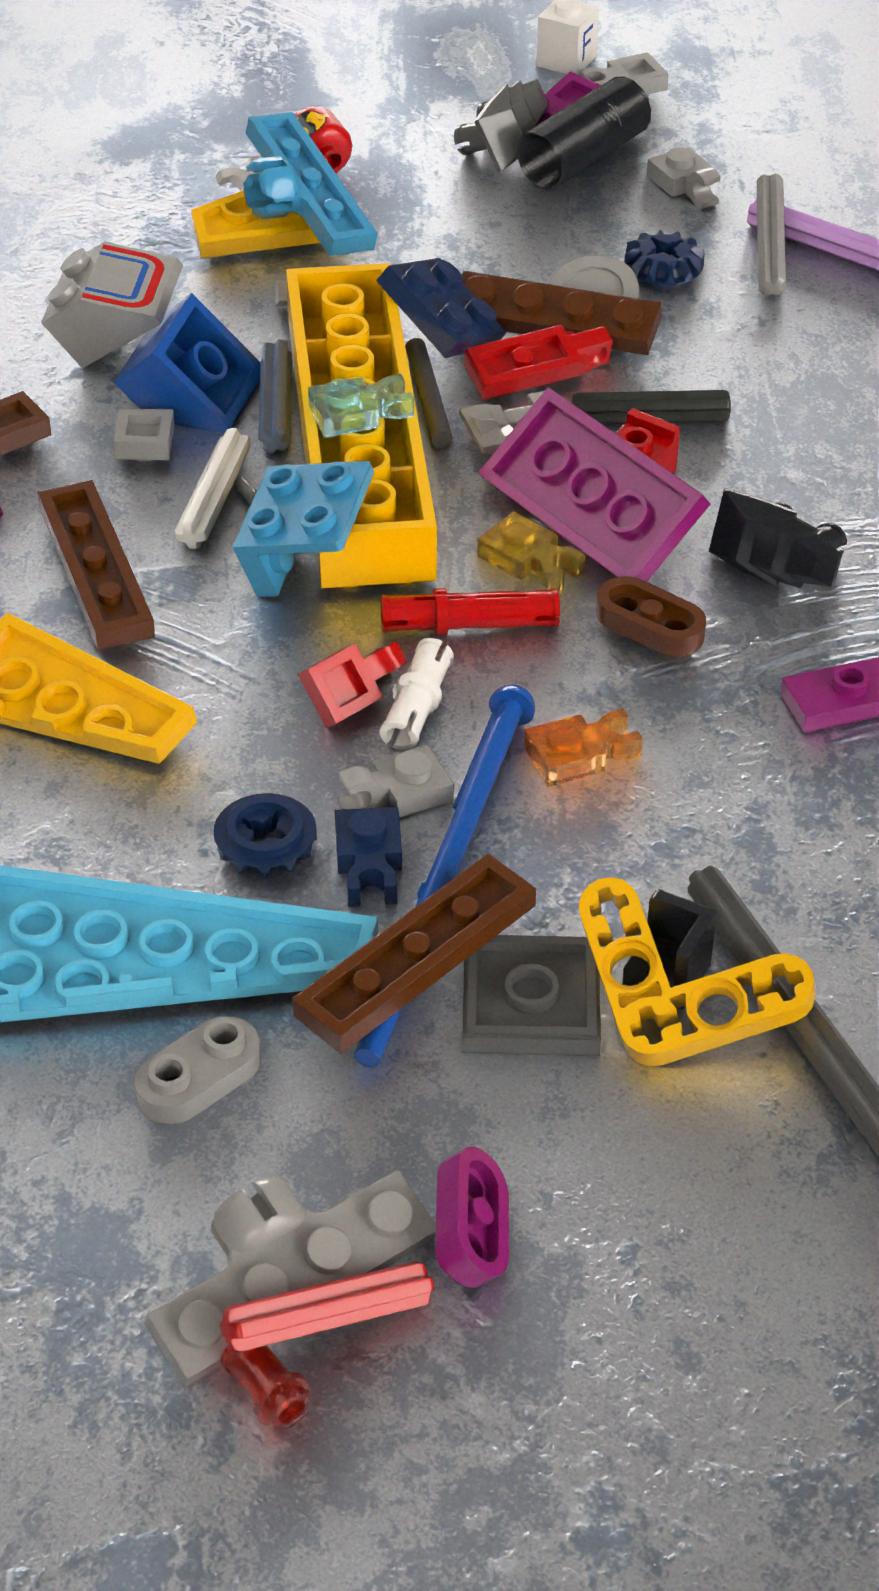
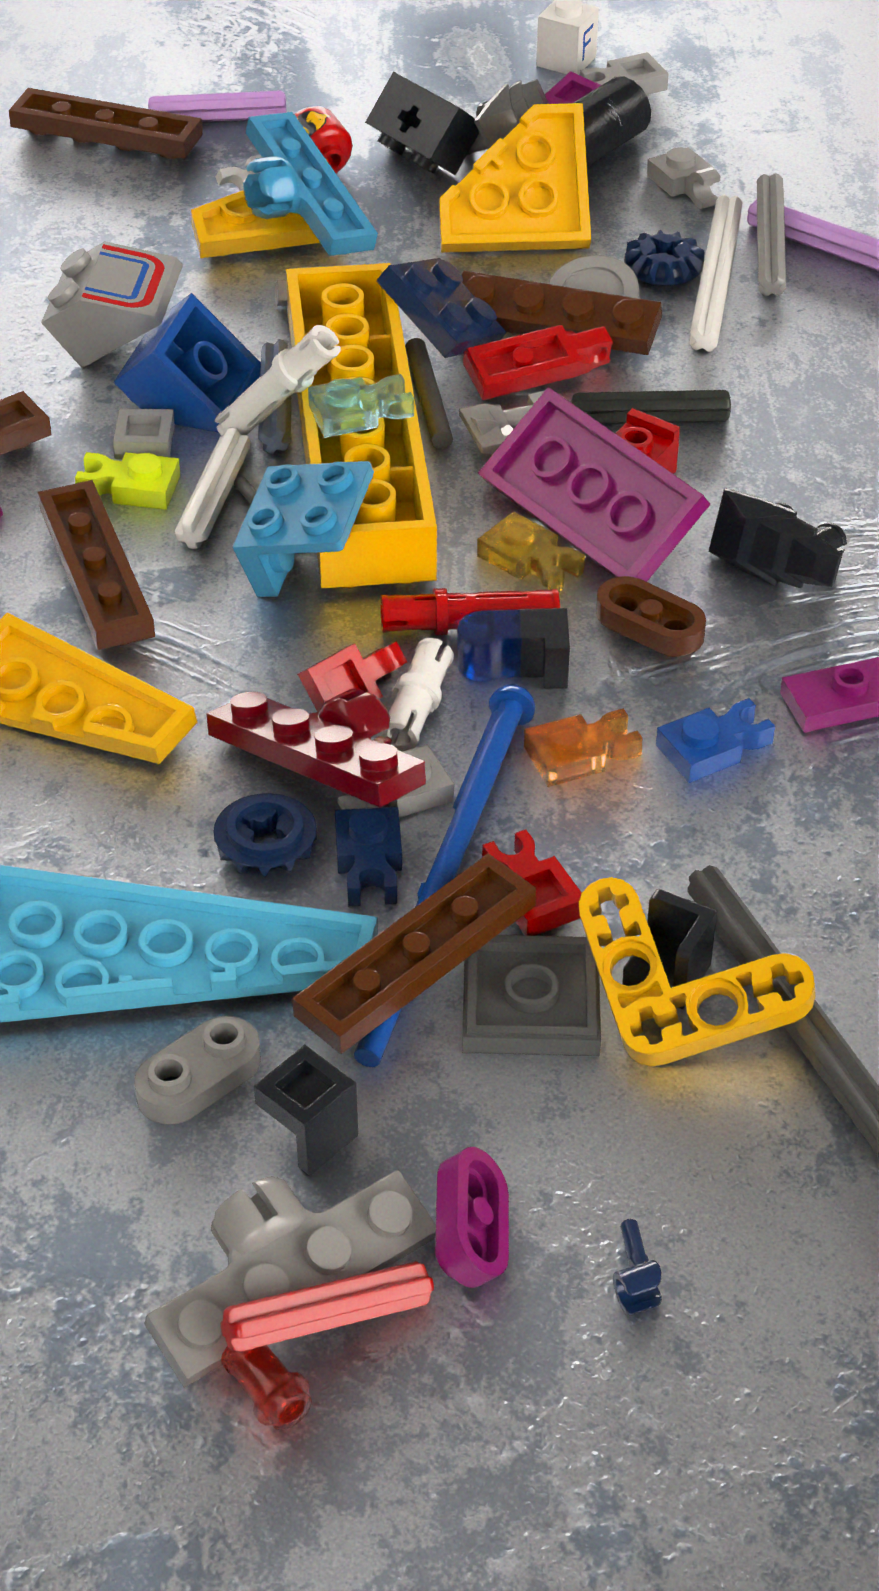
none -> reddish brown plate [8,87,203,159]
none -> neon yellow plate [75,452,180,510]
none -> lavender axle [148,91,286,123]
none -> dark red plate [206,689,426,808]
none -> white pin [215,325,341,436]
none -> black panel [254,1044,358,1175]
none -> black brick [365,71,480,175]
none -> yellow plate [439,103,591,253]
none -> leg [457,608,570,689]
none -> red plate [482,829,582,936]
none -> dark blue hand [613,1219,662,1315]
none -> blue plate [656,698,775,783]
none -> white axle [689,194,743,352]

